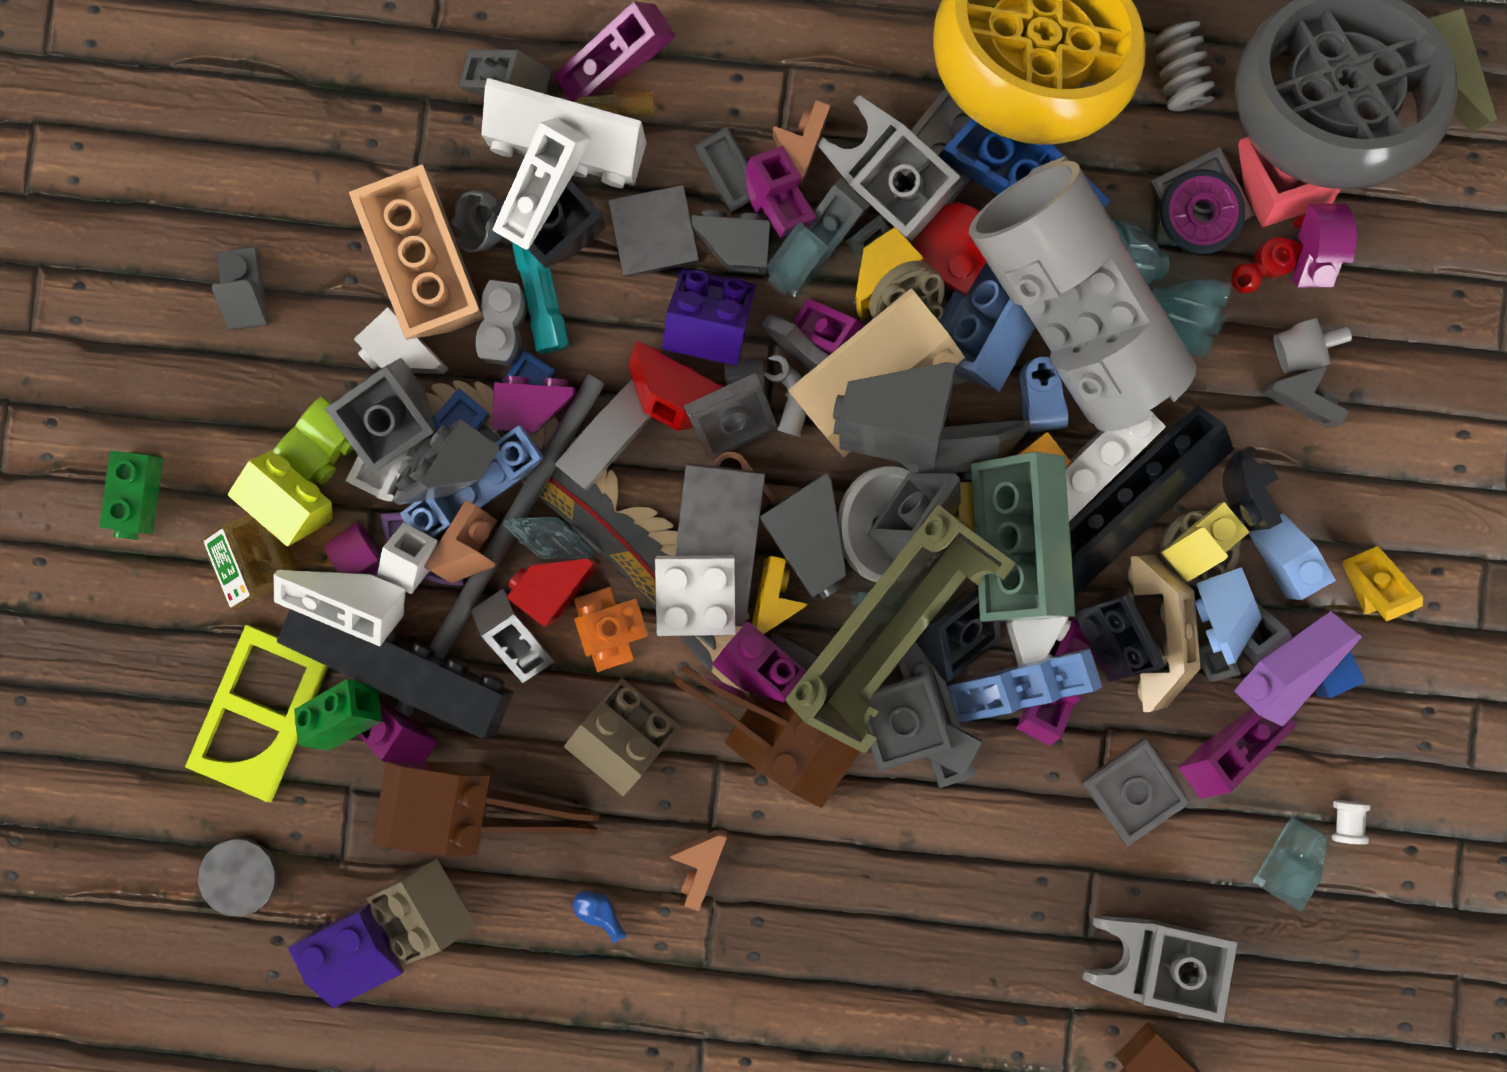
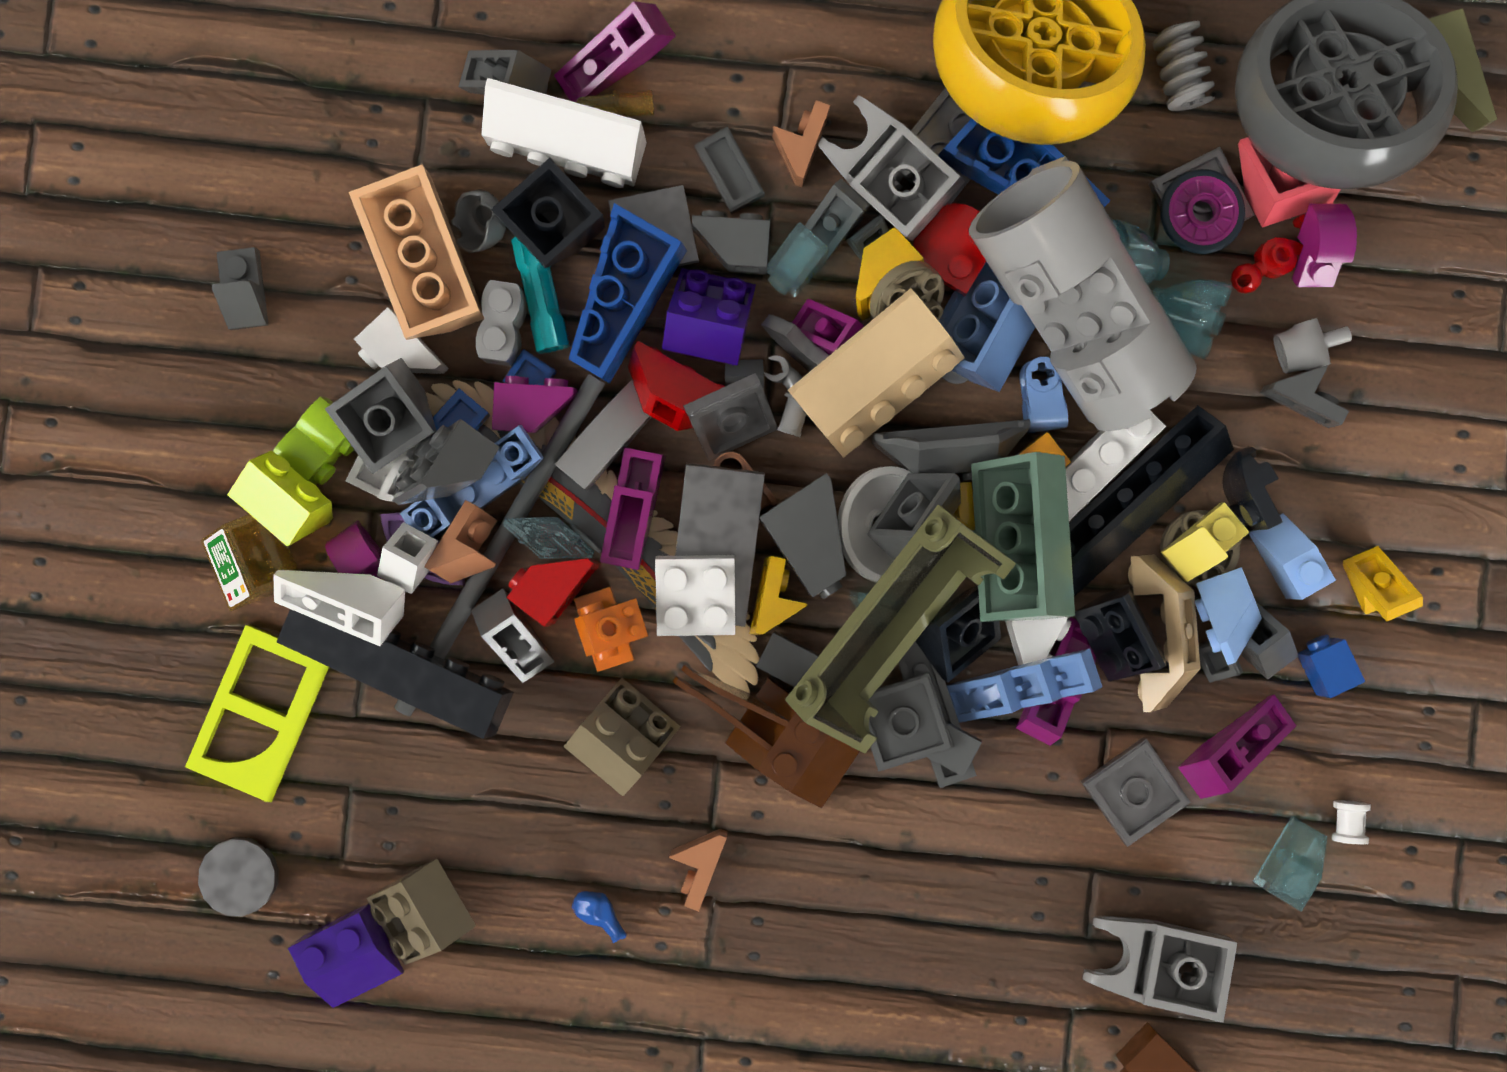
green brick [99,450,164,540] -> none
green brick [294,679,382,751] -> none
magenta slope [359,697,438,763] -> none
reddish brown slope [372,761,600,856] -> none
white slope [492,118,590,250] -> none
magenta slope [711,621,807,702] -> none
magenta brick [746,146,817,238] -> none
dark grey slope [833,362,956,469] -> none
medium lavender slope [1234,611,1362,726] -> none
none -> blue wedge [569,203,687,383]
none -> magenta slope [600,447,666,570]

